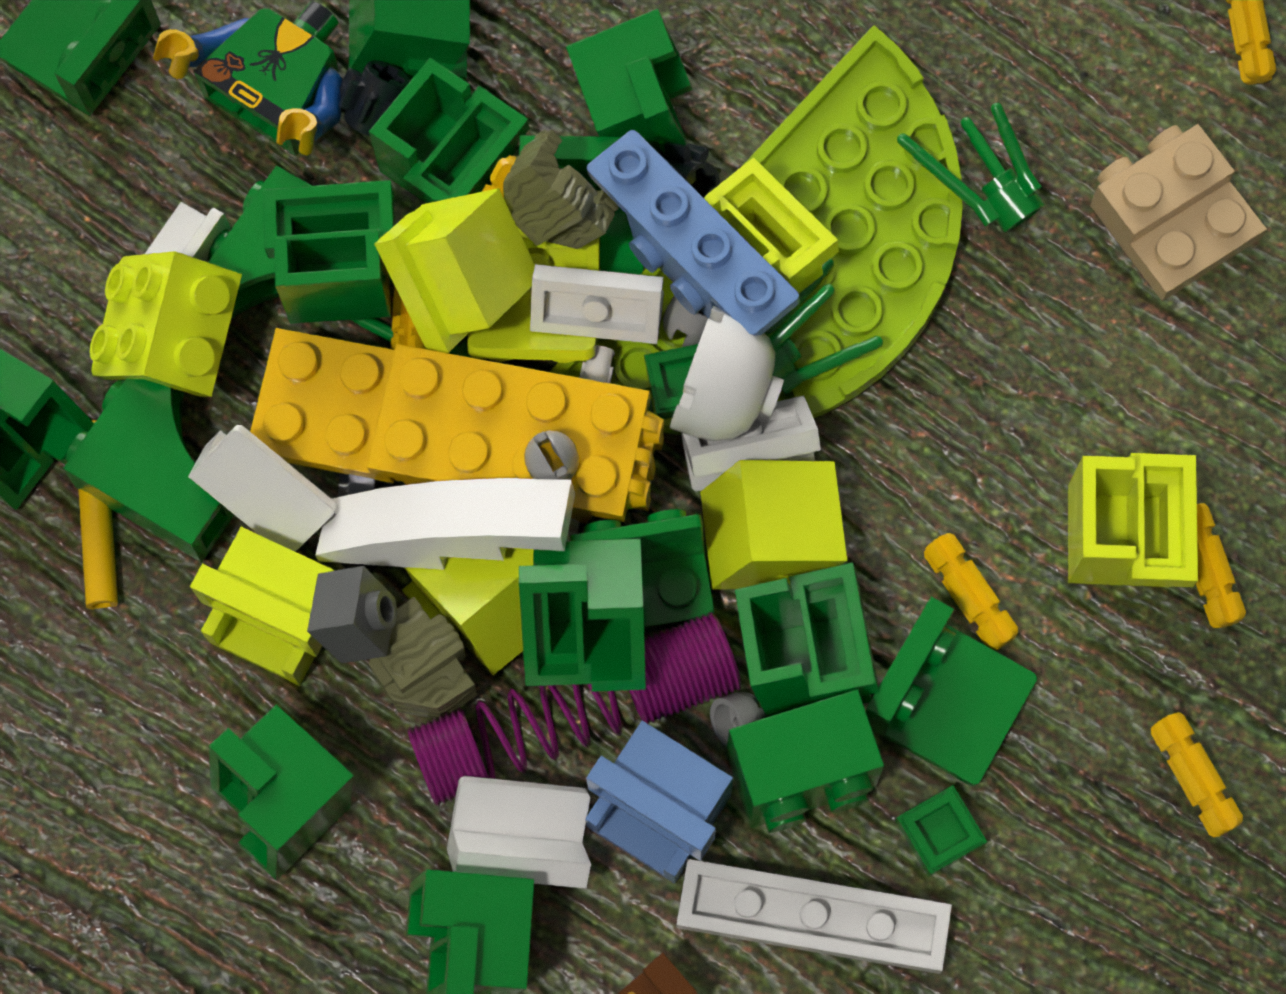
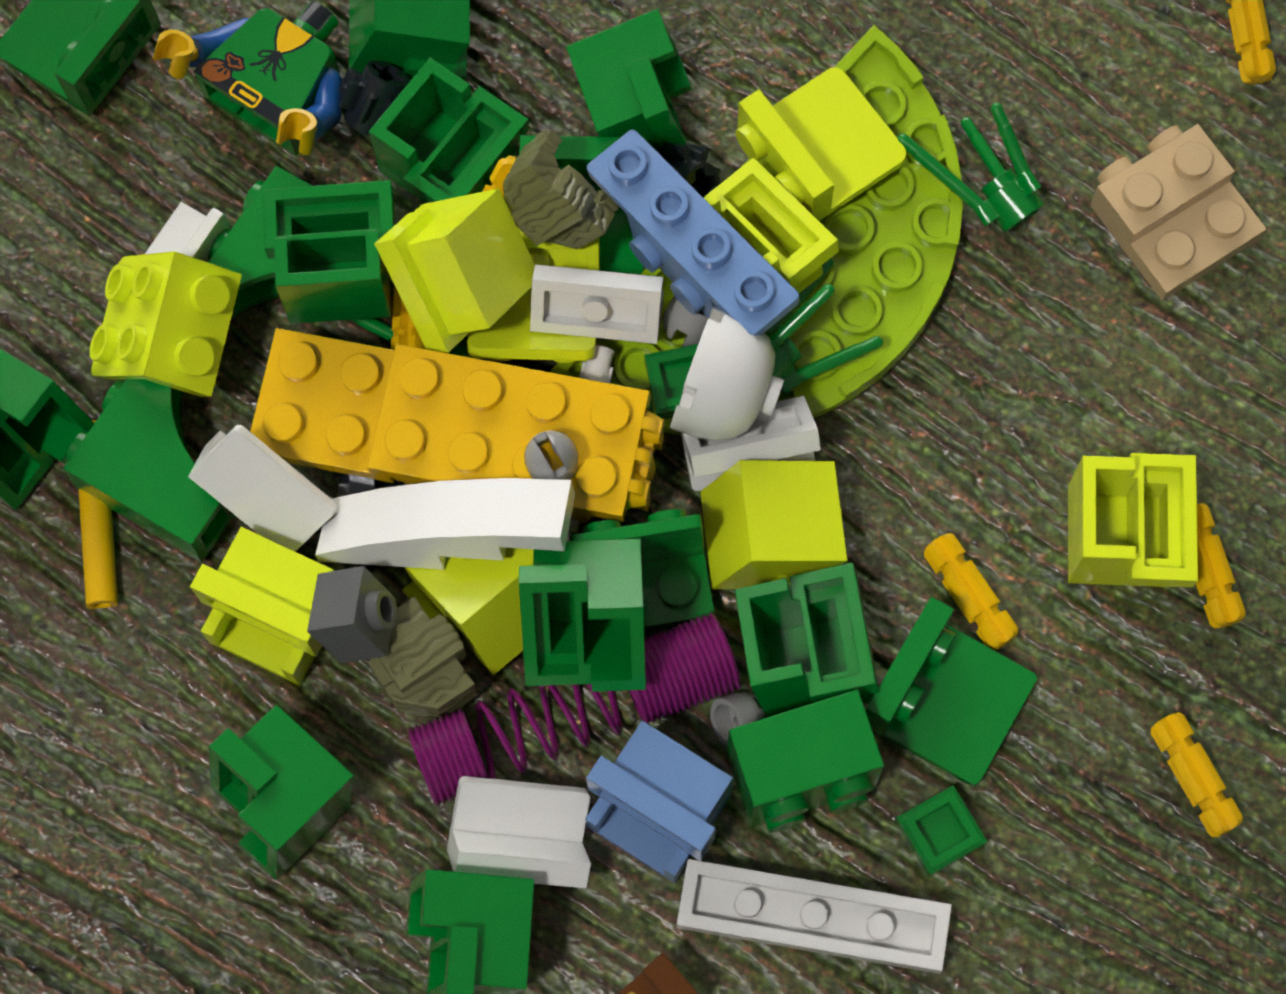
none -> neon yellow bracket [735,67,906,221]

